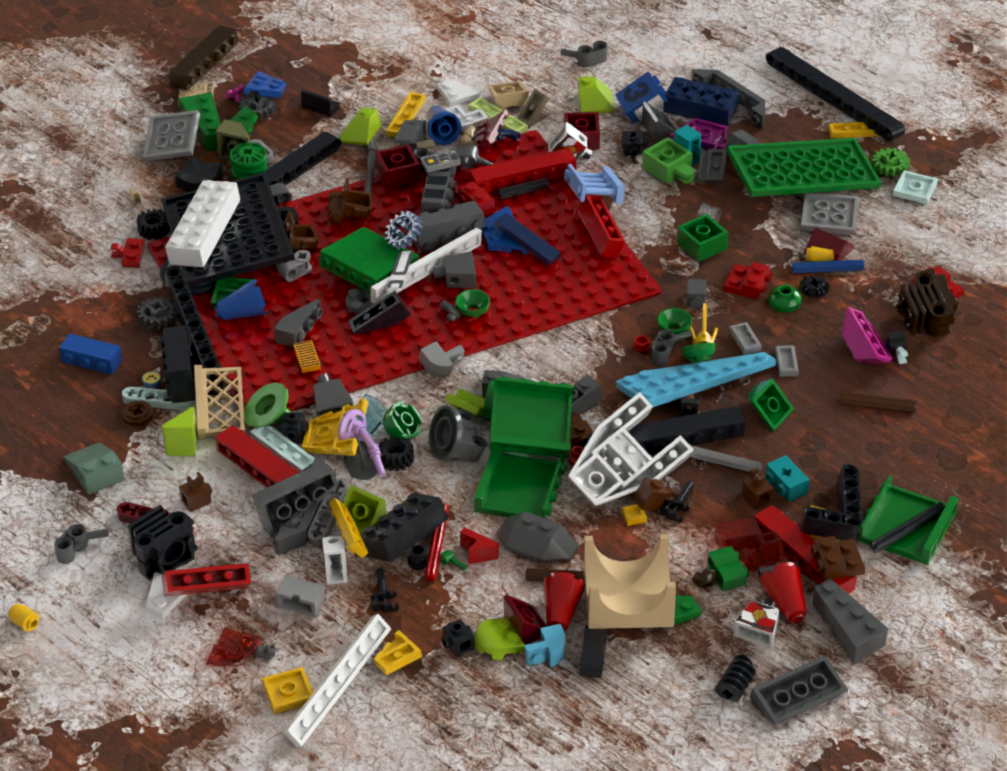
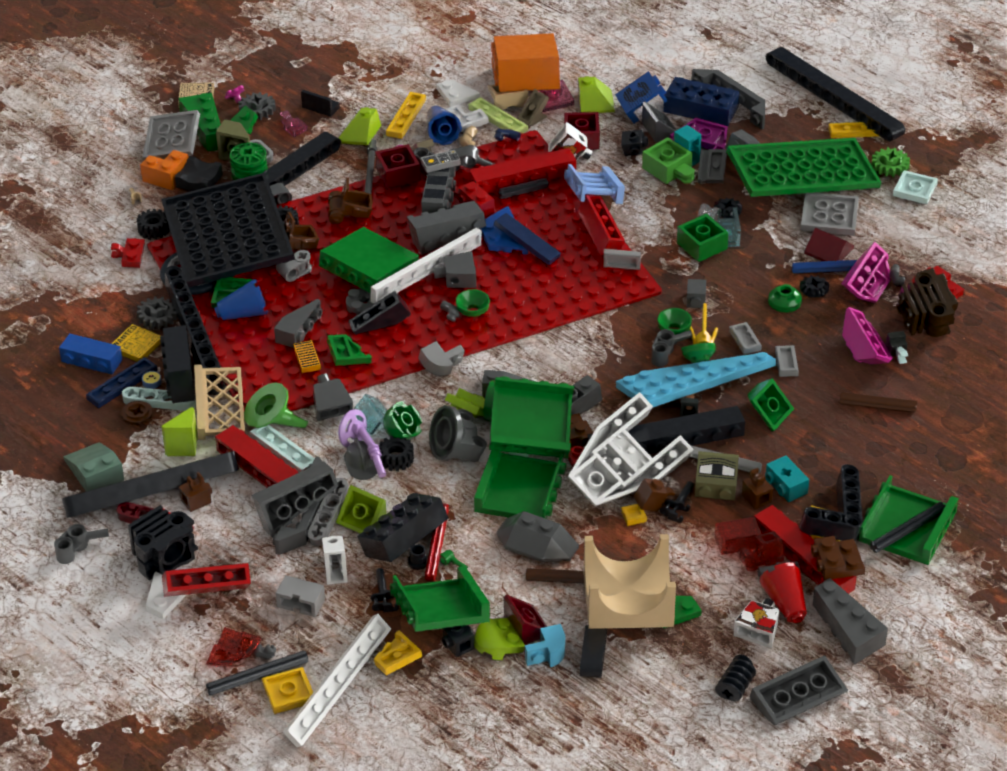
yellow brick [8,604,39,632] -> none
white brick [165,180,240,267] -> none
dark brown brick [169,25,238,91] -> none
blue wing [244,71,287,98] -> none
black brick [279,412,309,443] -> none
yellow wing [302,398,368,456] -> none
yellow plate [329,497,368,558] -> none
sand blue gear [384,211,422,250] -> none
sticker [387,251,413,288] -> none
dark grey slope [394,120,426,146] -> none
red slope [460,527,499,564] -> none
wing [474,109,509,153] -> none
red cone [543,572,585,631] -> none
dark grey beam [561,41,607,67] -> none
red plate [633,335,652,352] -> none
dark brown plate [692,569,718,588] -> none
green brick [707,546,749,591] -> none
red plate [723,262,772,300] -> none
yellow cone [806,246,834,262] -> none
none -> black beam [61,451,239,518]
none -> dark blue tile [86,357,158,408]
none -> yellow tile [111,324,161,362]
none -> orange brick [140,150,189,190]
none -> black axle [206,650,308,696]
none -> clear pink plate [280,110,308,137]
none -> green wing [327,334,372,366]
none -> green panel [390,566,490,632]
none -> orange brick [491,33,560,92]
none -> clear pink plate [531,79,575,112]
none -> light grey tile [603,249,641,270]
none -> olive slope [695,451,739,500]
none -> black gear [714,197,742,218]
none -> clear light blue panel [718,207,741,247]
none -> dark pink wedge [841,242,890,303]
none -> dark grey arm [890,264,905,287]

